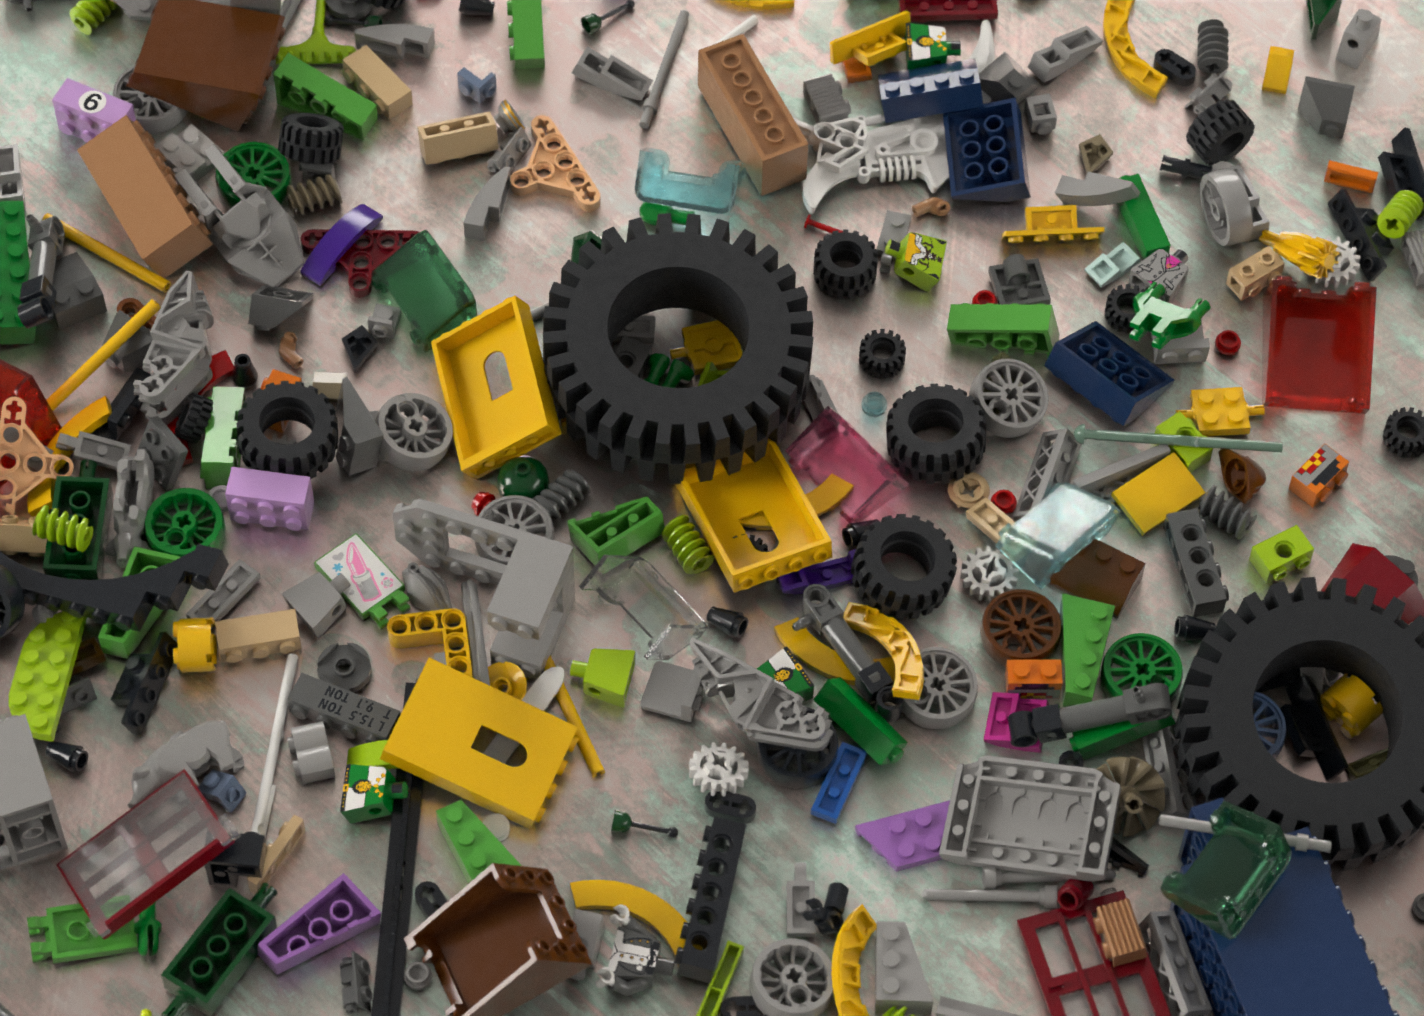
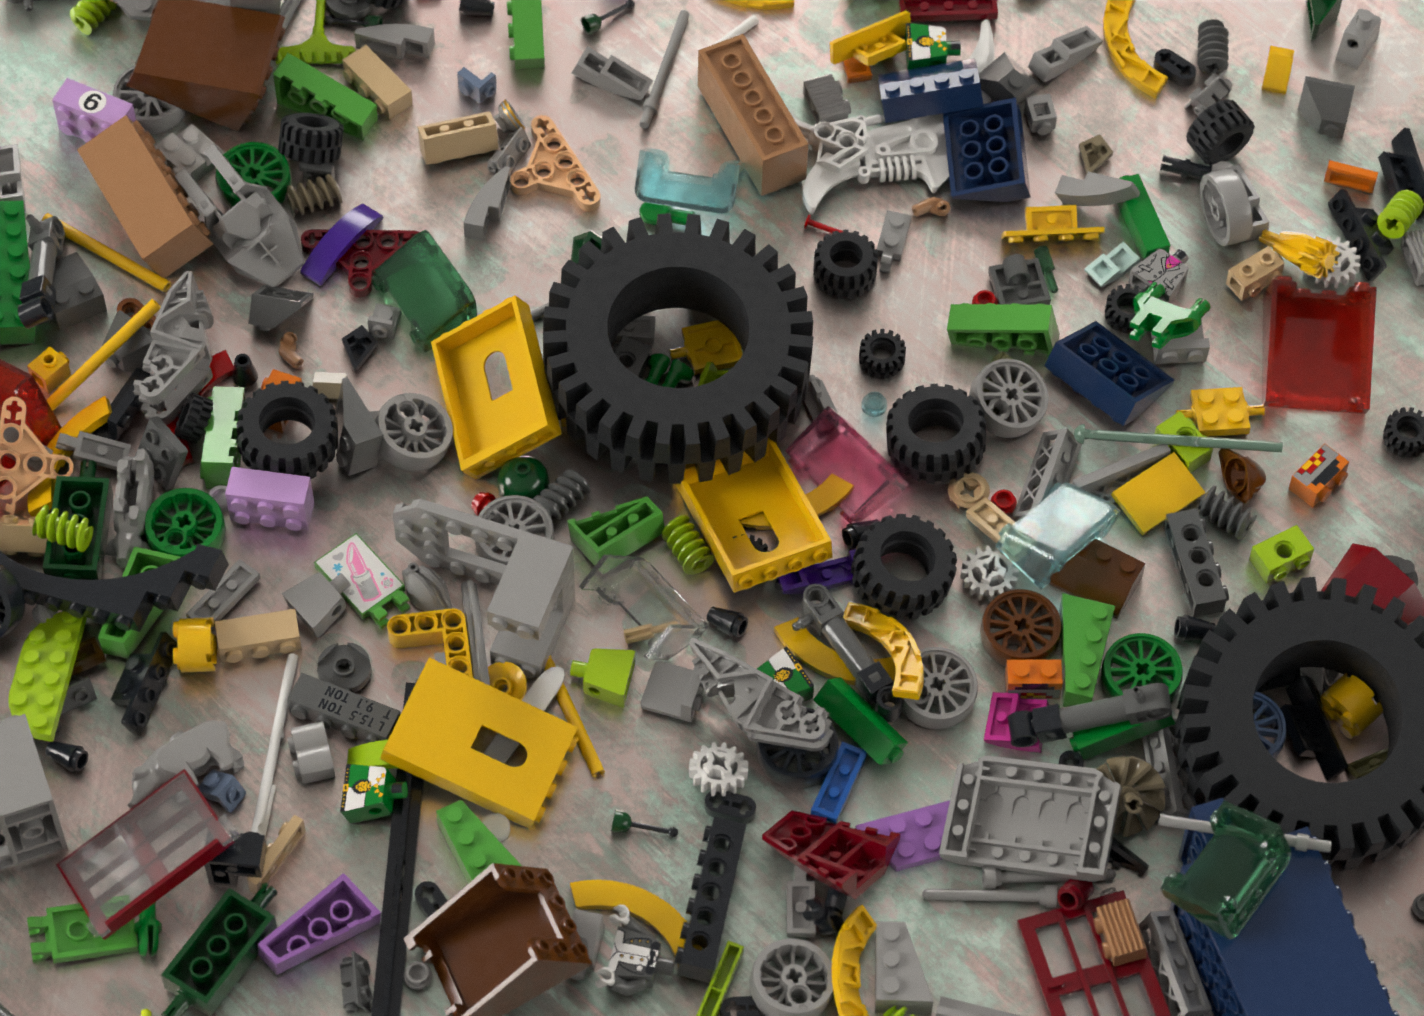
lime torso [884,232,947,292] -> none
red plate [1215,330,1241,355] -> none
none -> yellow brick [27,346,71,394]
none -> tan axle [624,621,679,645]
none -> dark red wedge [762,810,901,900]
none -> clear green axle [1034,246,1059,293]

